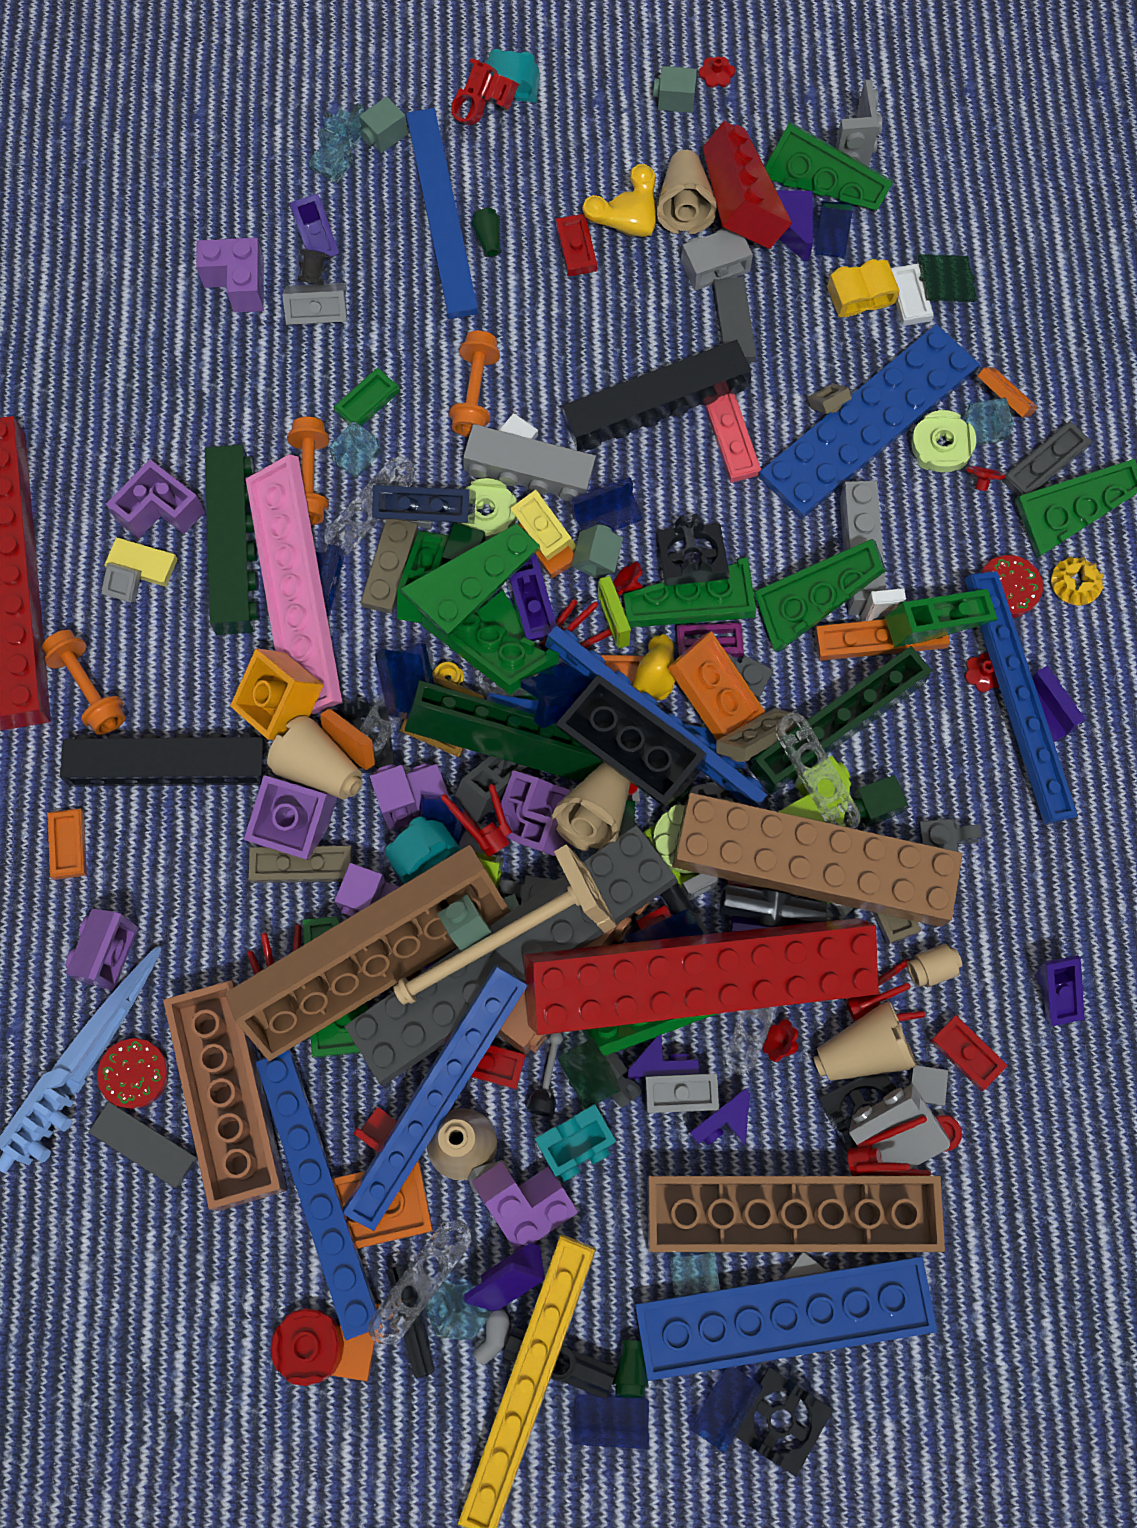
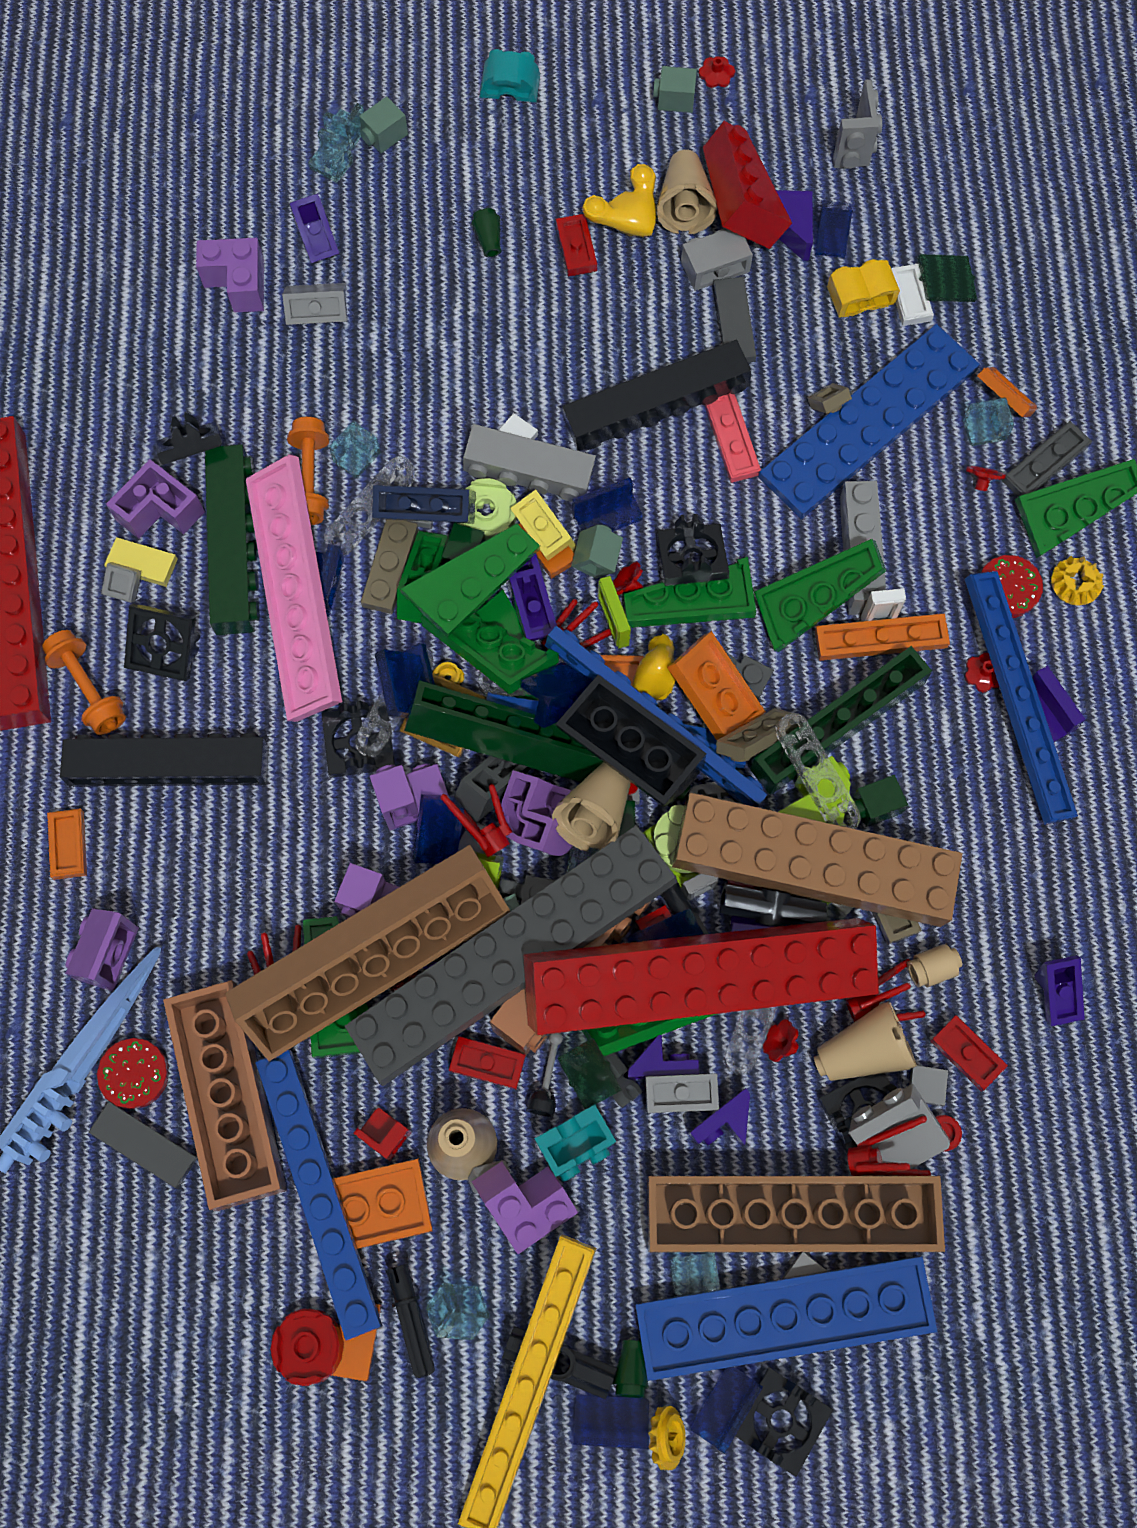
light orange brick [230,648,324,740] -> none
medium lavender slope [244,775,337,860] -> none
dark tan plate [248,845,353,883] -> none
tan cone [267,716,363,799] -> none
clear smoke bush [297,248,330,285] -> none
orange tile [320,709,375,770] -> none
green tile [333,367,400,431] -> none
blue plate [342,964,528,1231] -> none
clear beam [368,1220,471,1345] -> none
teal cylinder [385,817,461,885] -> none
tan tile [393,844,617,1005] -> none
blue tile [406,108,478,319] -> none
sand green brick [437,894,493,952] -> none
orange piece [449,330,500,437] -> none
red piece [451,58,519,126] -> none
dark purple panel [464,1242,545,1311] -> none
light grey arm [473,1308,510,1366] -> none
magenta tile [676,623,744,657] -> none
green wing [765,122,894,210] -> none
green slope [885,589,997,647] -> none
yellowish green plate [911,410,976,472] -> none
dark grey plate [918,819,982,852] -> none
none -> black piece [124,603,200,681]
none -> black piece [156,411,222,465]
none -> yellow gear [648,1406,686,1470]

